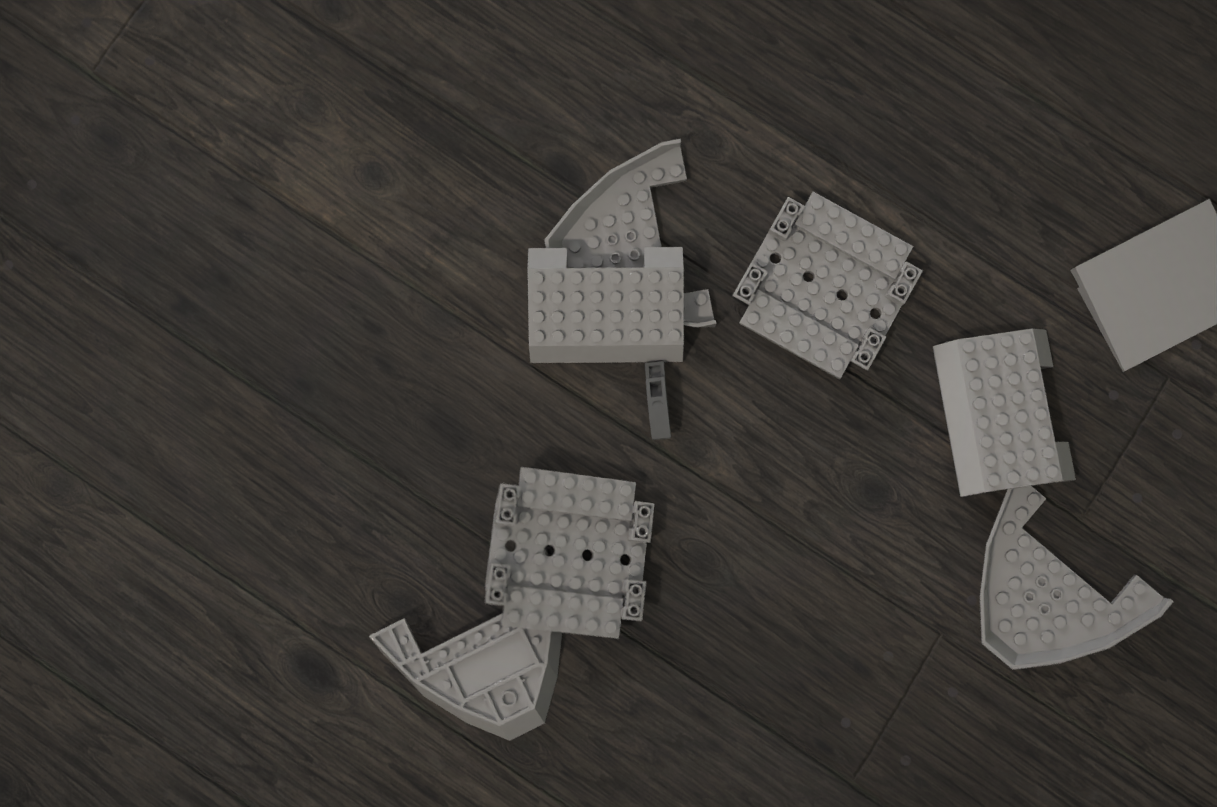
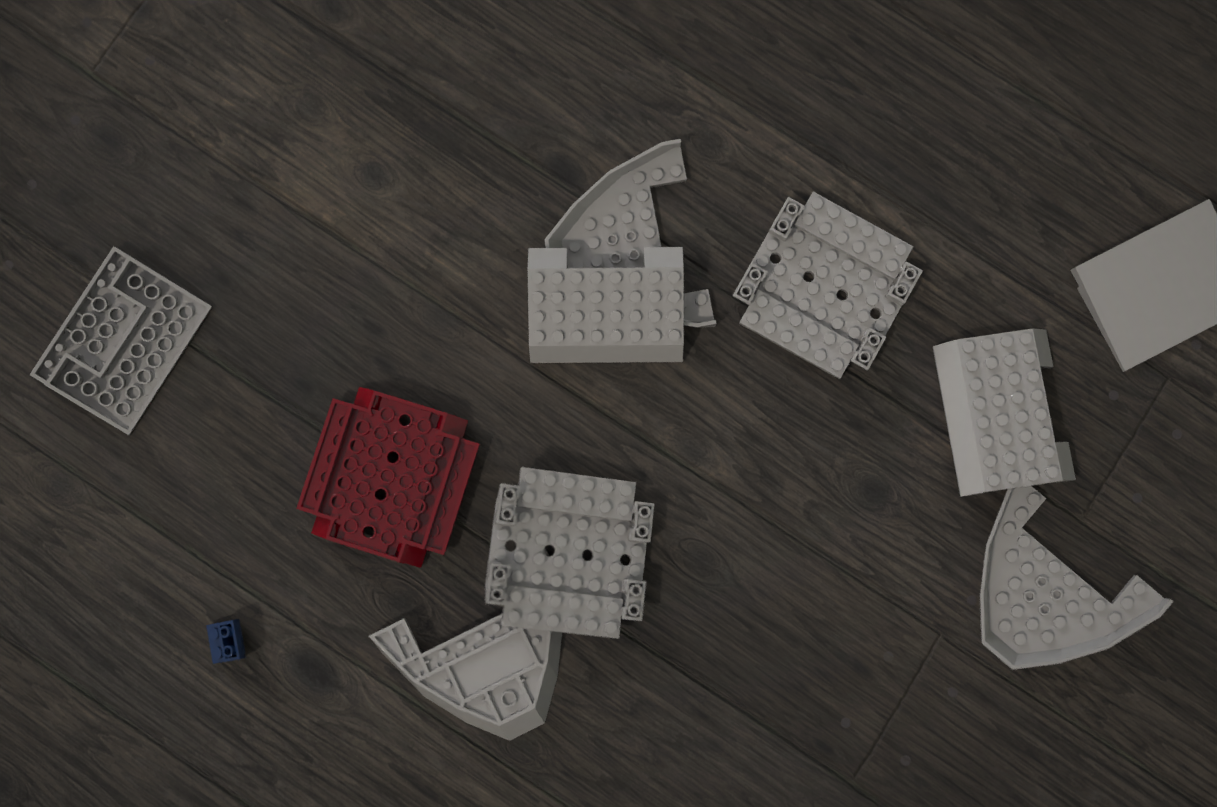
dark grey slope [645,361,671,440] -> none
none -> light grey slope [30,246,212,435]
none -> dark blue brick [206,619,246,664]
none -> dark red slope [296,387,480,568]

